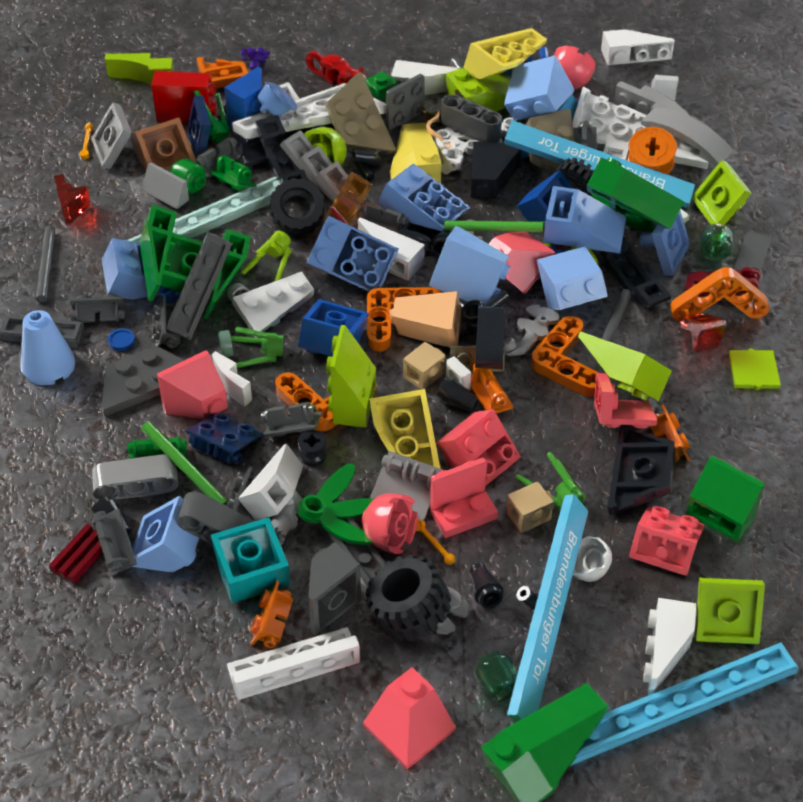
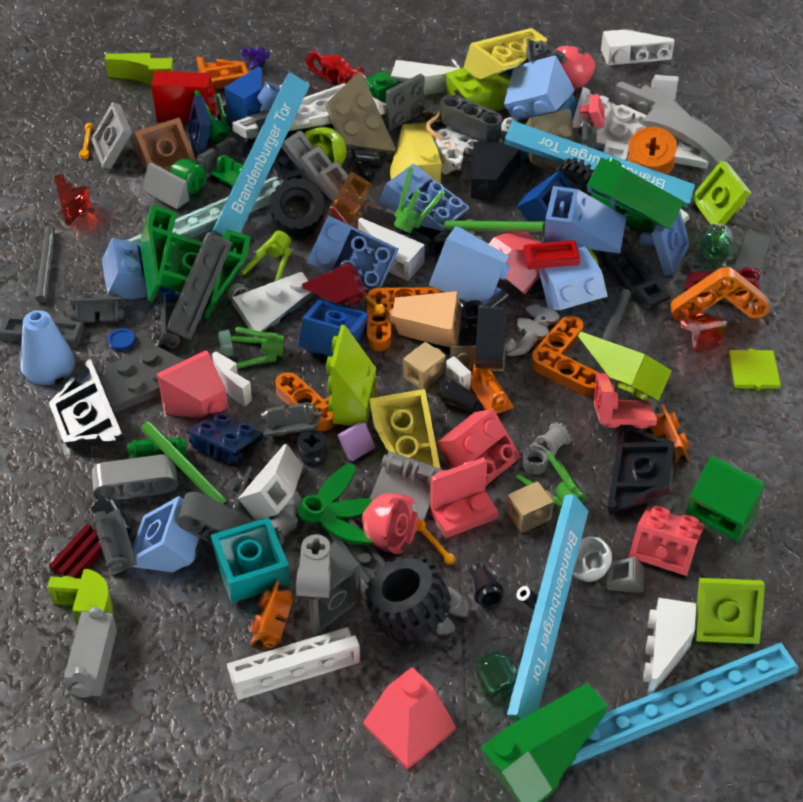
none -> lime brick [48,569,113,626]
none -> wing [49,359,126,448]
none -> light grey brick [64,607,117,697]
none -> medium azure tile [212,72,310,238]
none -> light grey piece [296,534,331,598]
none -> dark red slope [302,263,367,307]
none -> lavender tile [338,422,376,461]
none -> light orange hinge [362,295,385,314]
none -> bright green plant [394,167,445,233]
none -> light grey connector [522,422,572,475]
none -> red tile [523,240,580,270]
none -> dark grey hinge [526,38,566,64]
none -> coral tile [579,94,605,129]
none -> light grey slope [606,557,644,593]

